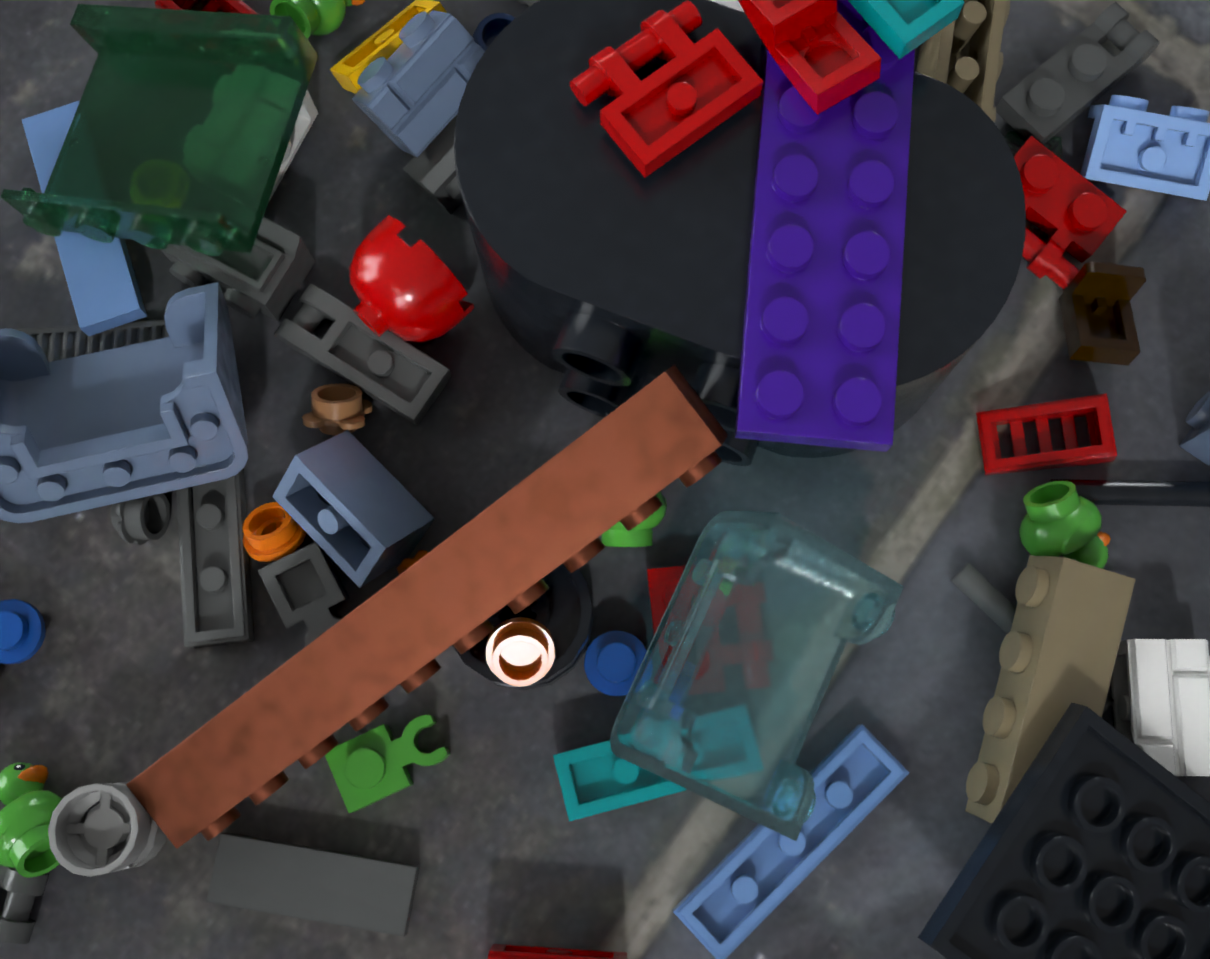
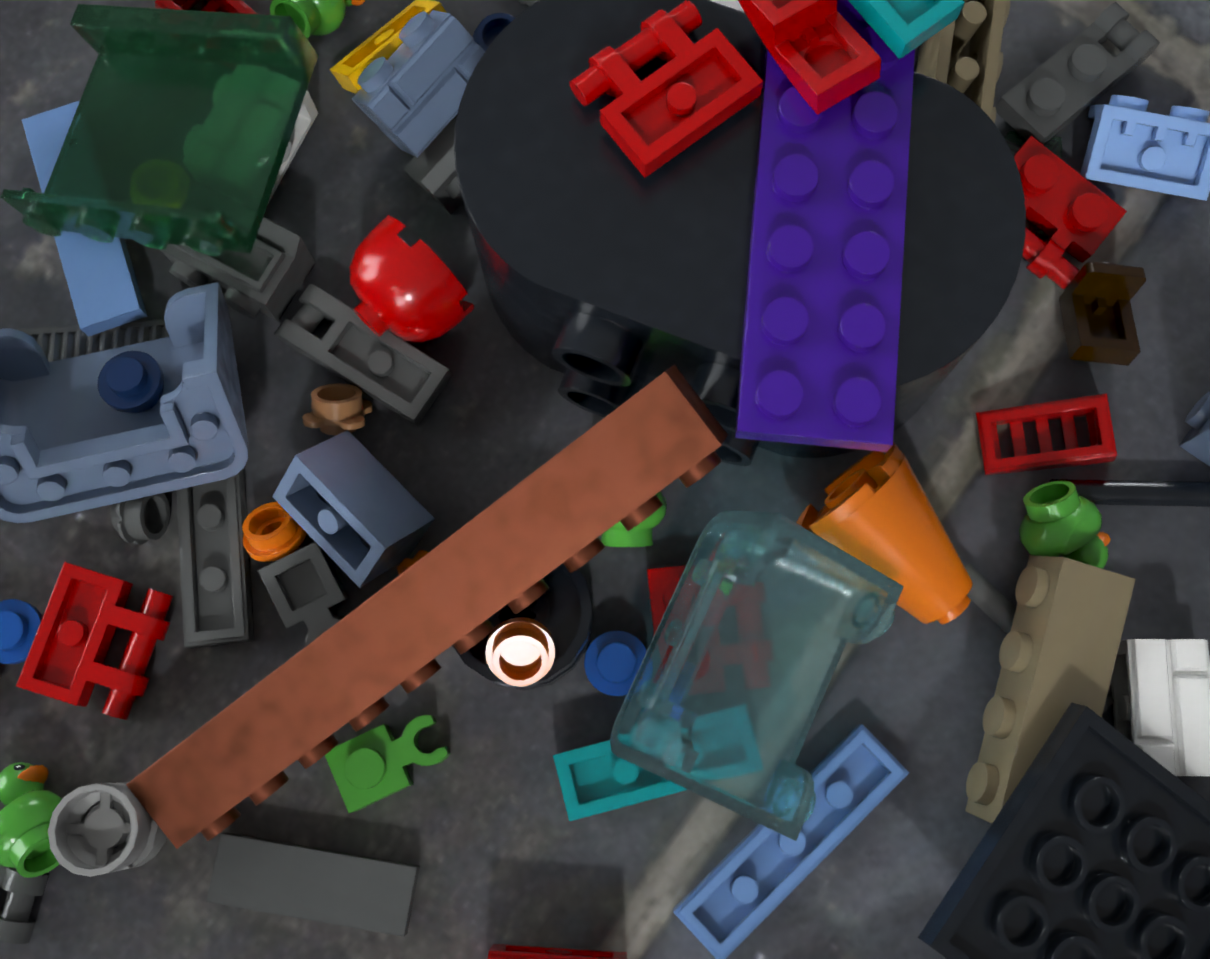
none -> red plate [16,562,173,720]
none -> dark blue plate [97,351,164,413]
none -> orange cone [795,442,973,624]

